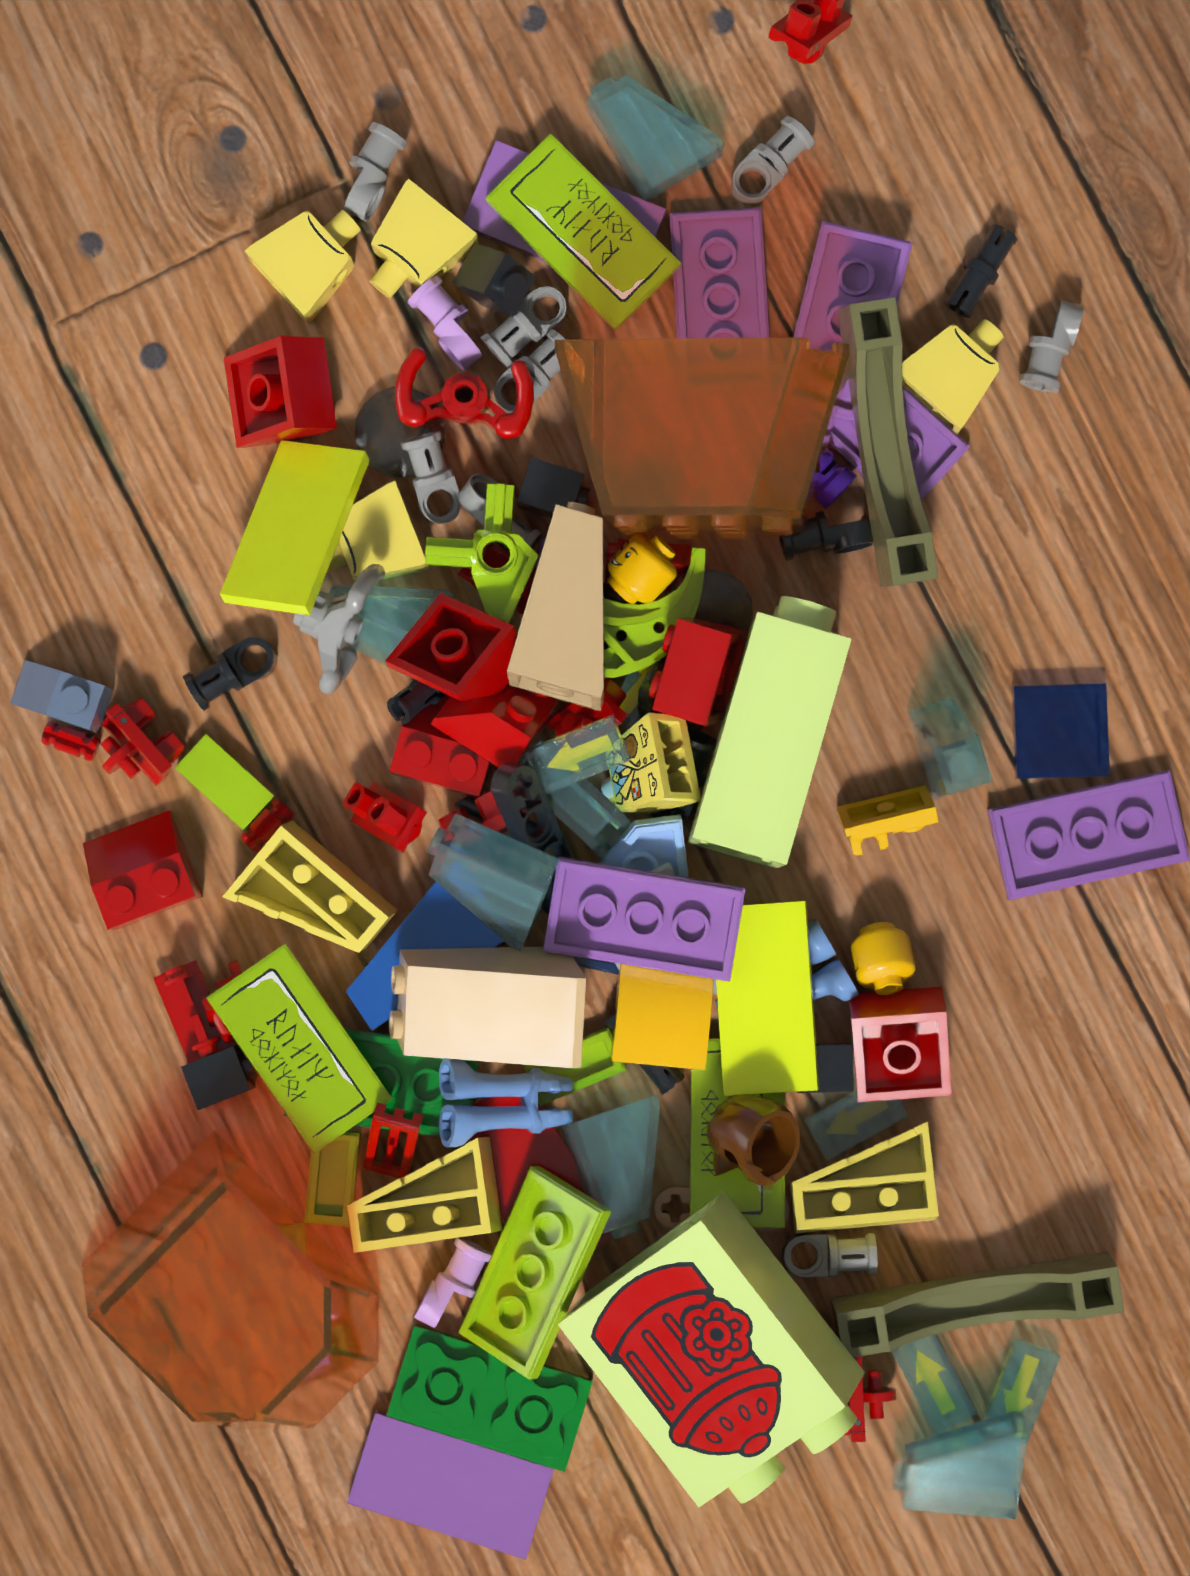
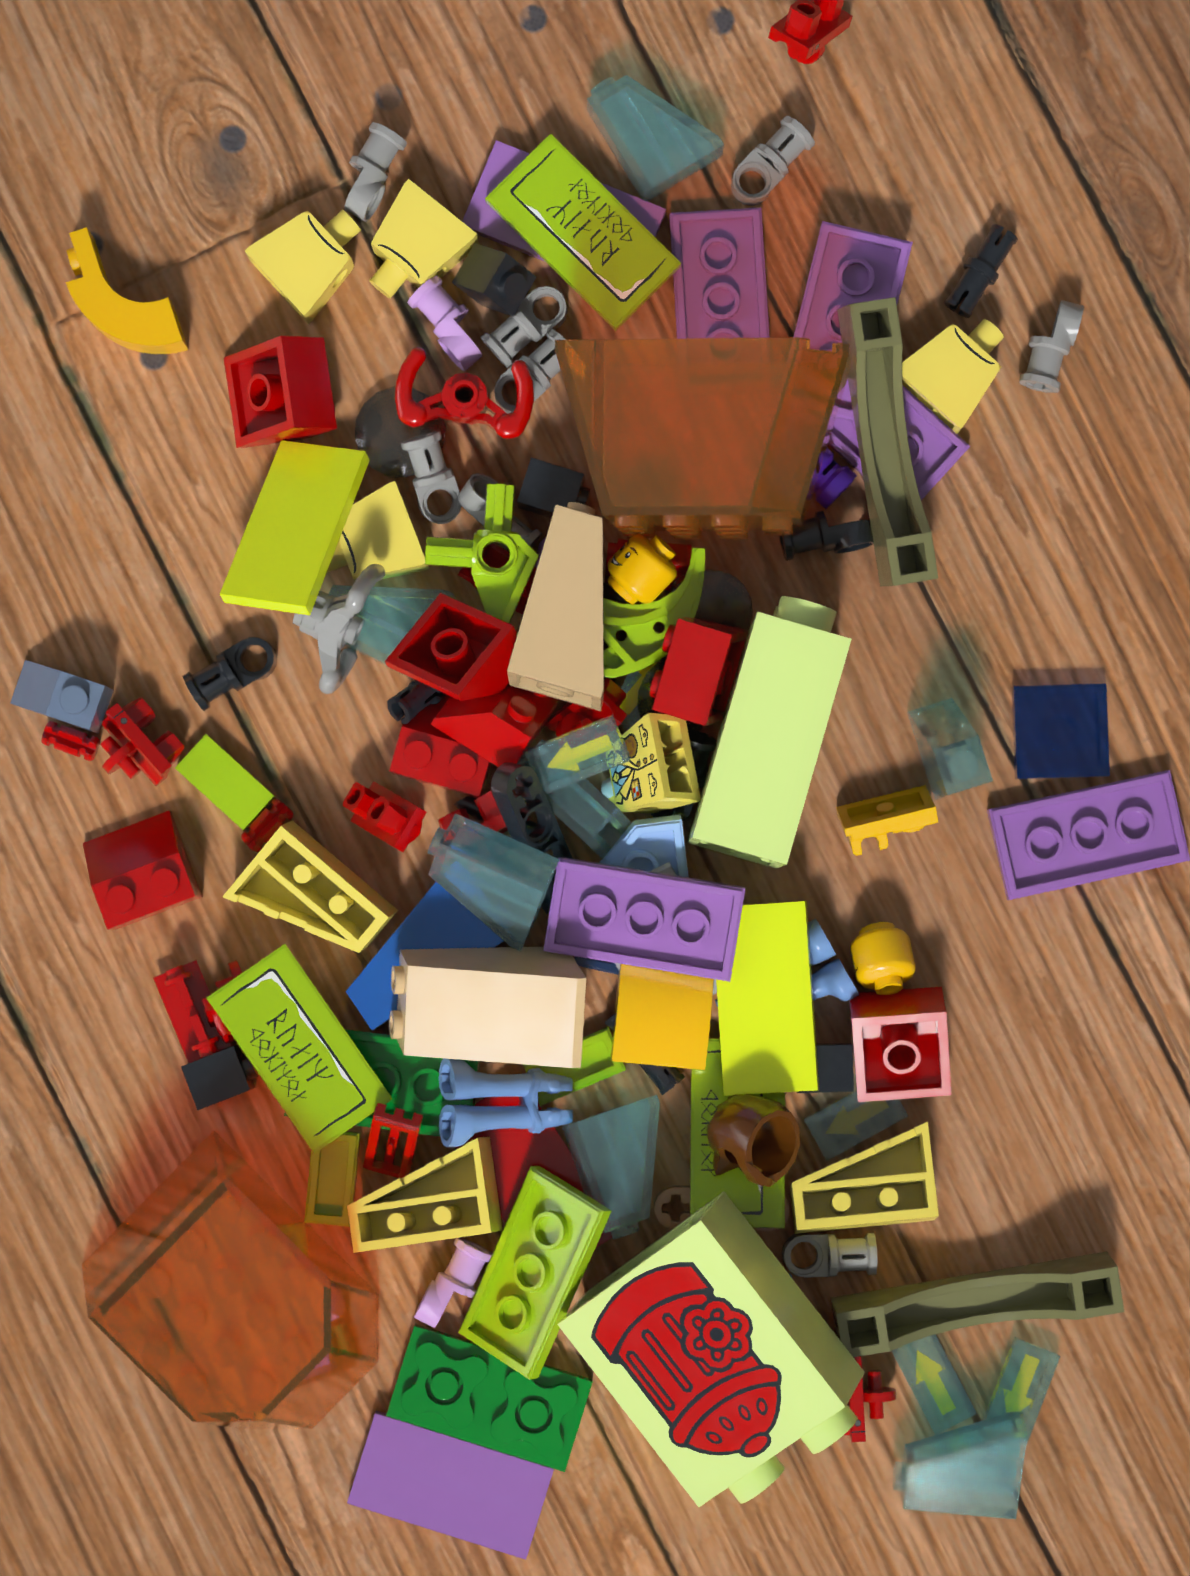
none -> yellow arch [65,227,189,354]

